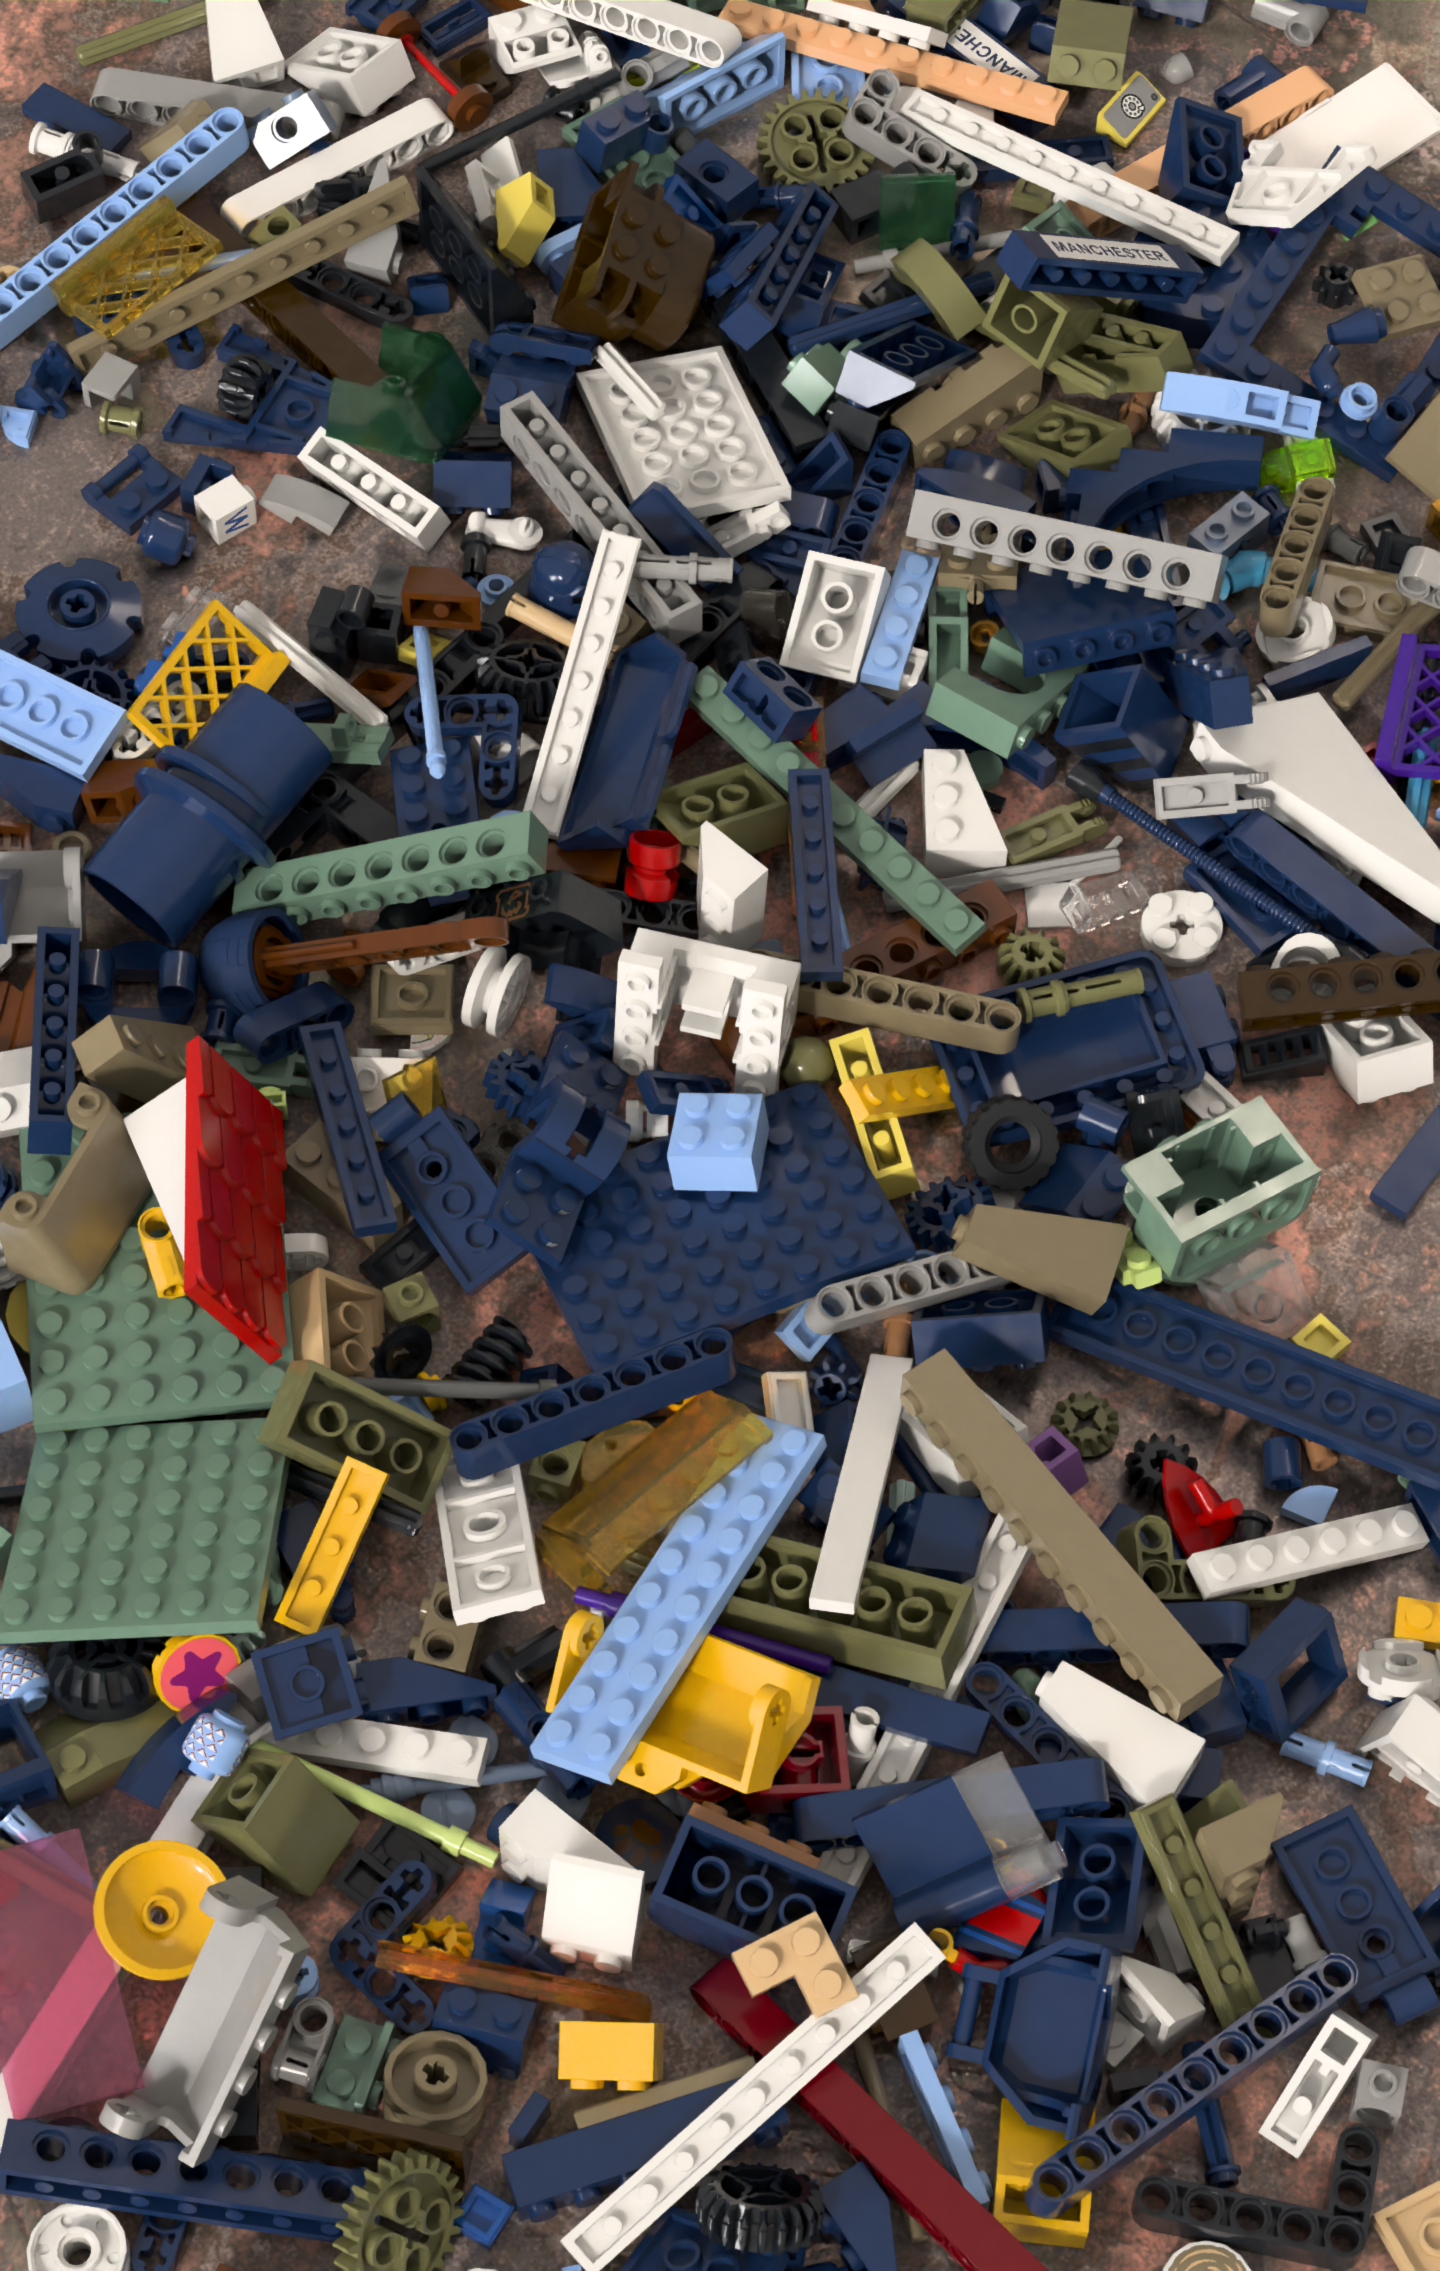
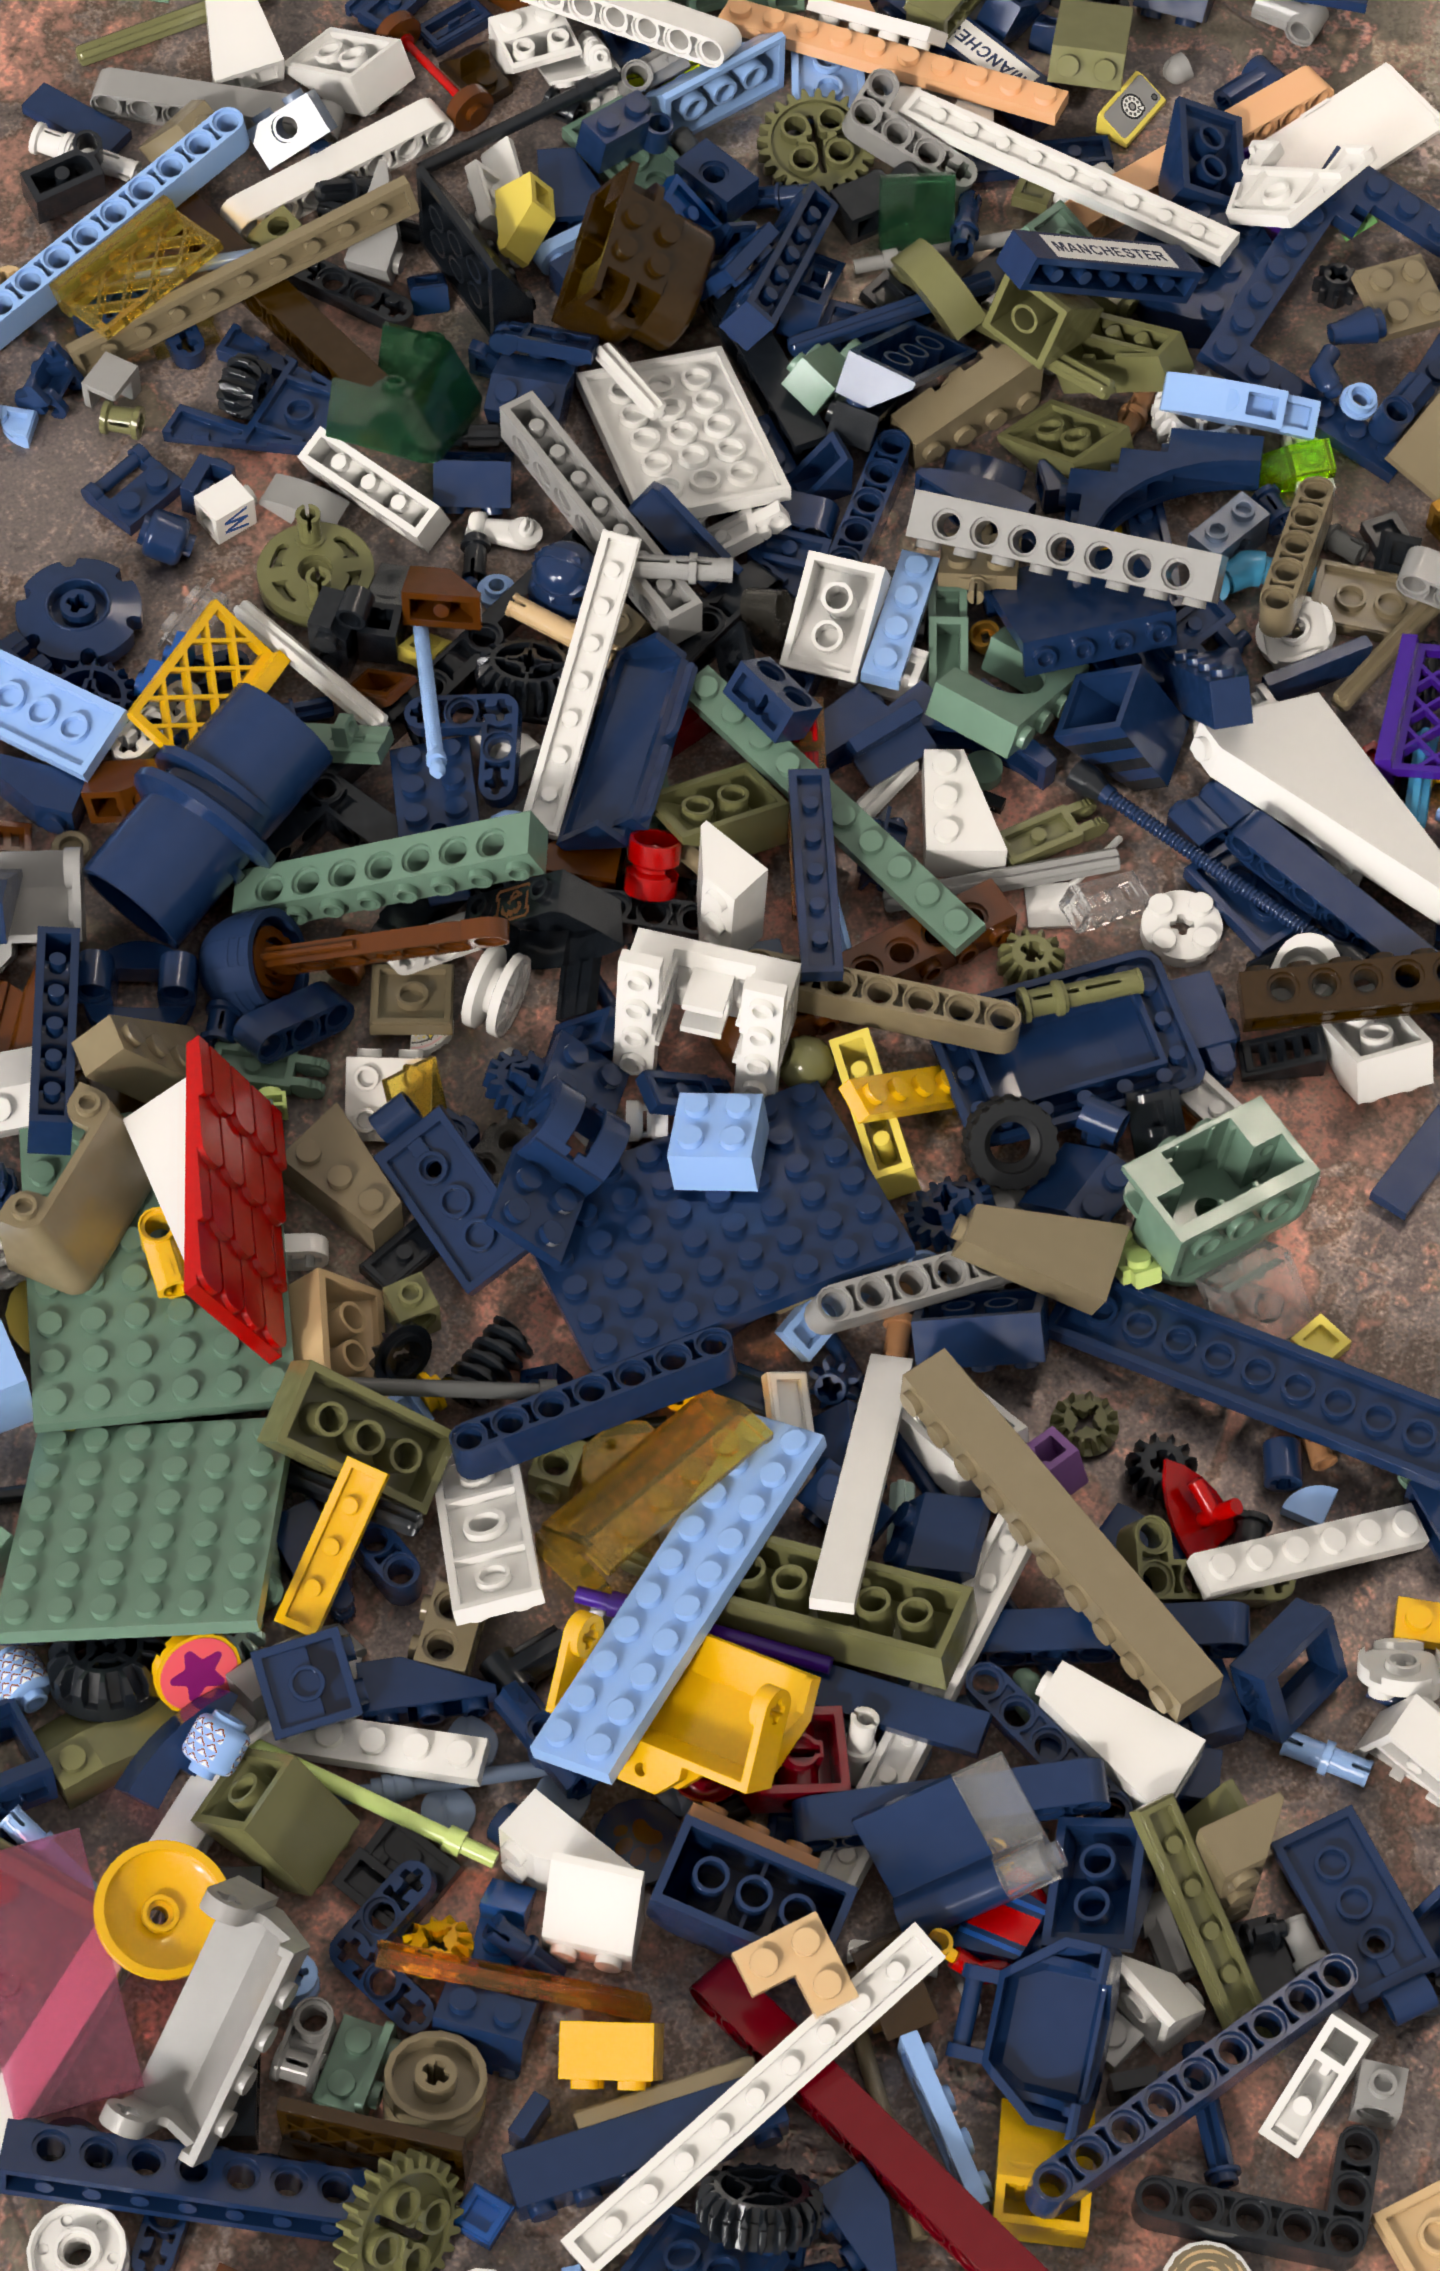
dark blue plate [298,1021,398,1238] -> none
dark blue slope [544,963,617,1017] -> none
hinge [1153,772,1271,820] -> none
none -> olive piece [256,504,375,628]
none -> dark blue beam [353,1521,422,1606]

